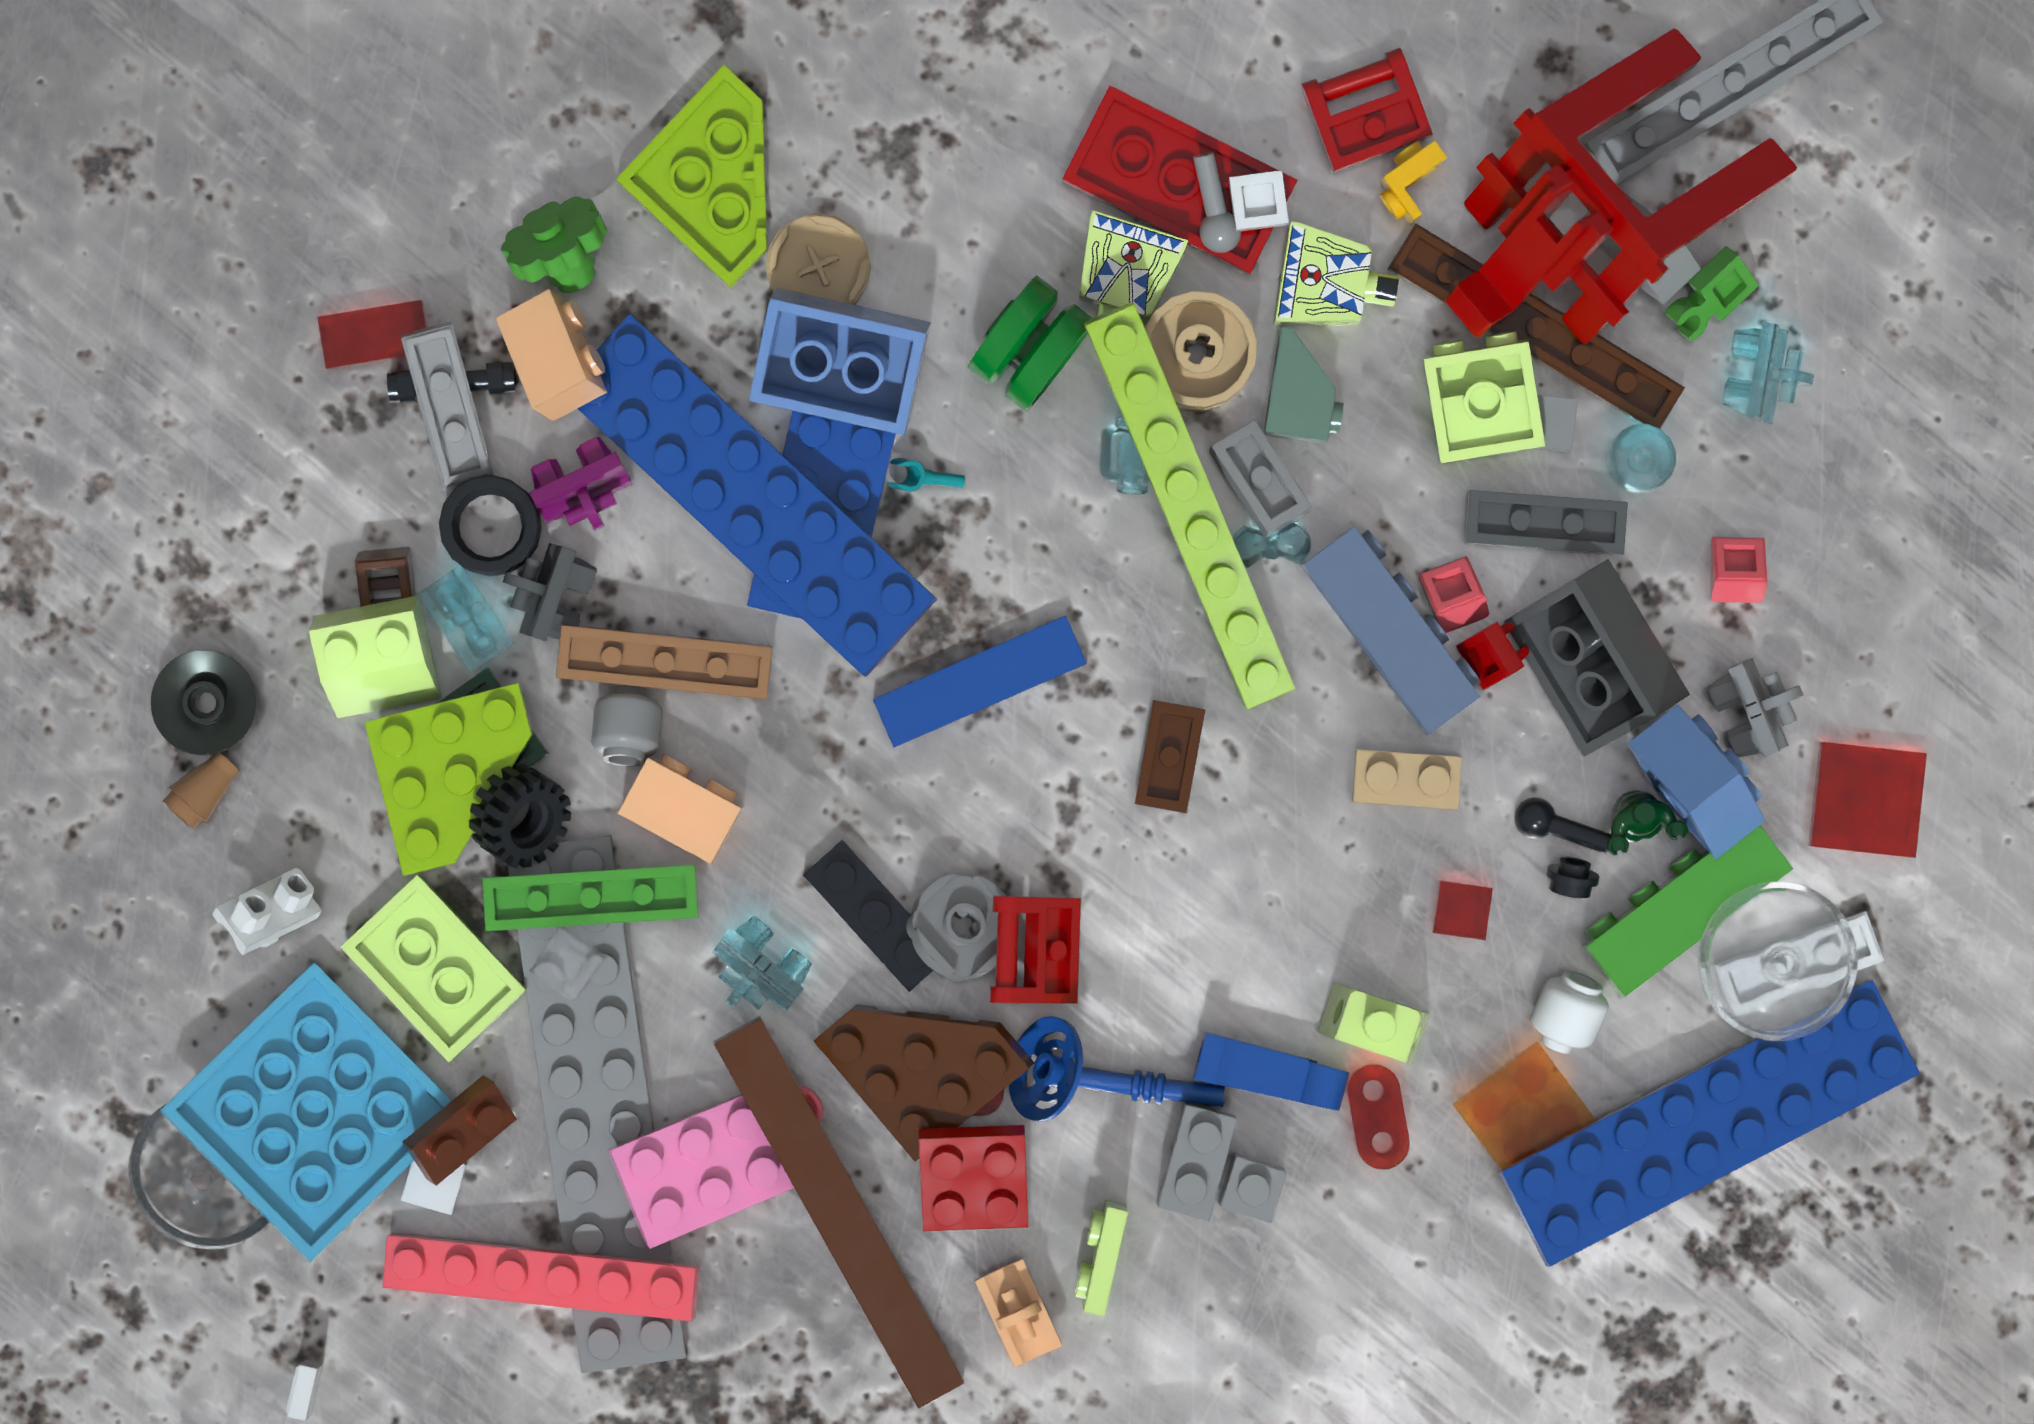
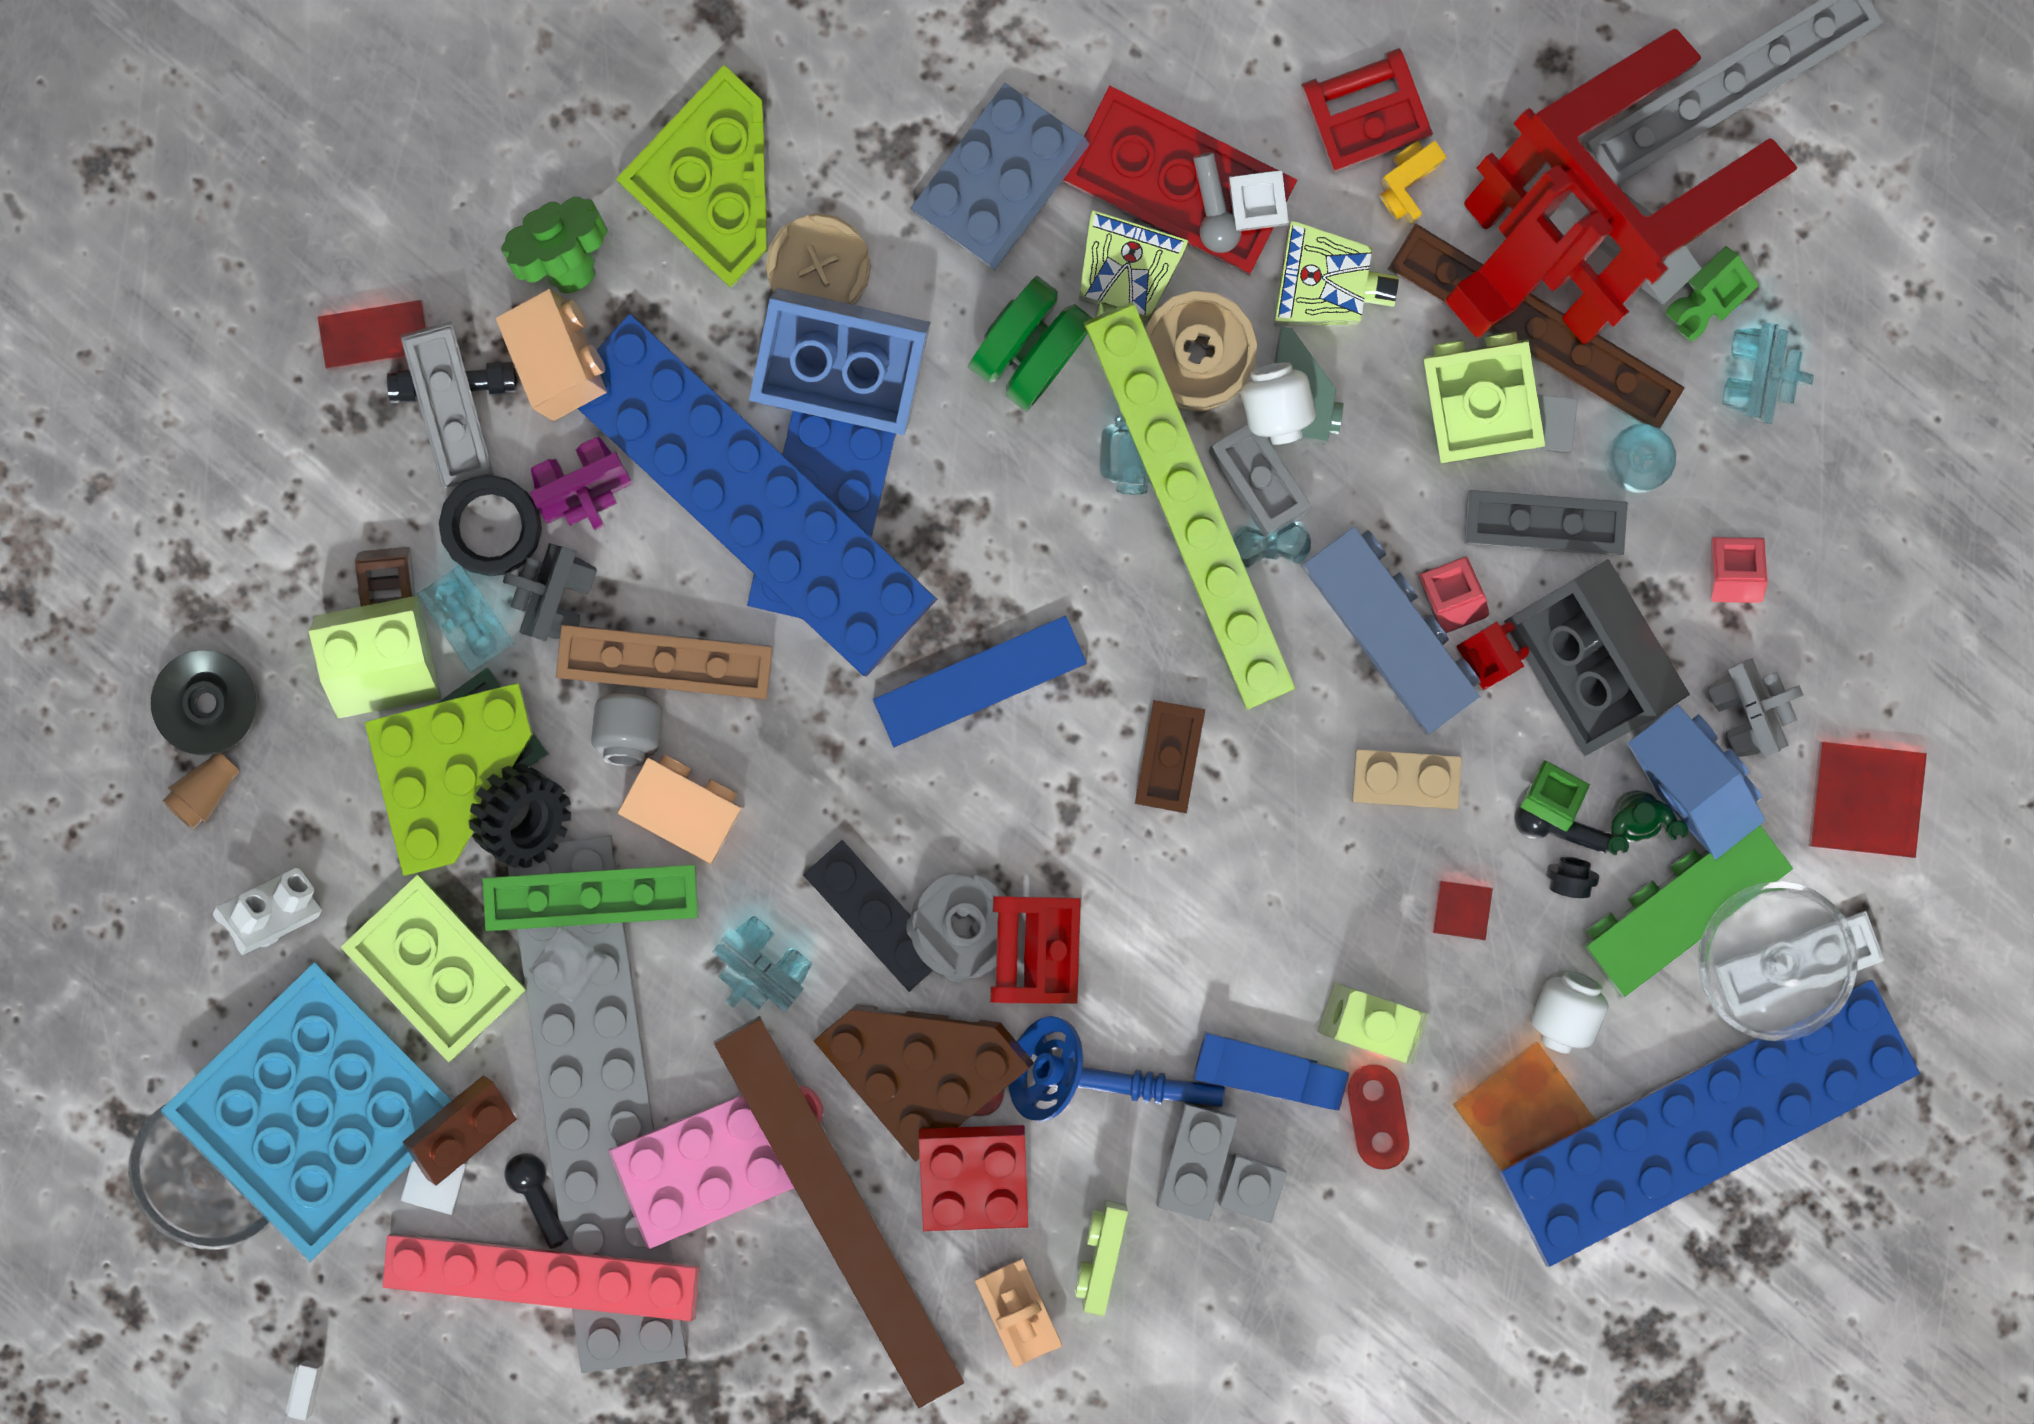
teal hand [887,458,965,492] -> none
none -> black bar [504,1153,569,1249]
none -> sand blue plate [910,83,1090,270]
none -> white head [1241,362,1316,445]
none -> bright green tile [1520,760,1590,832]

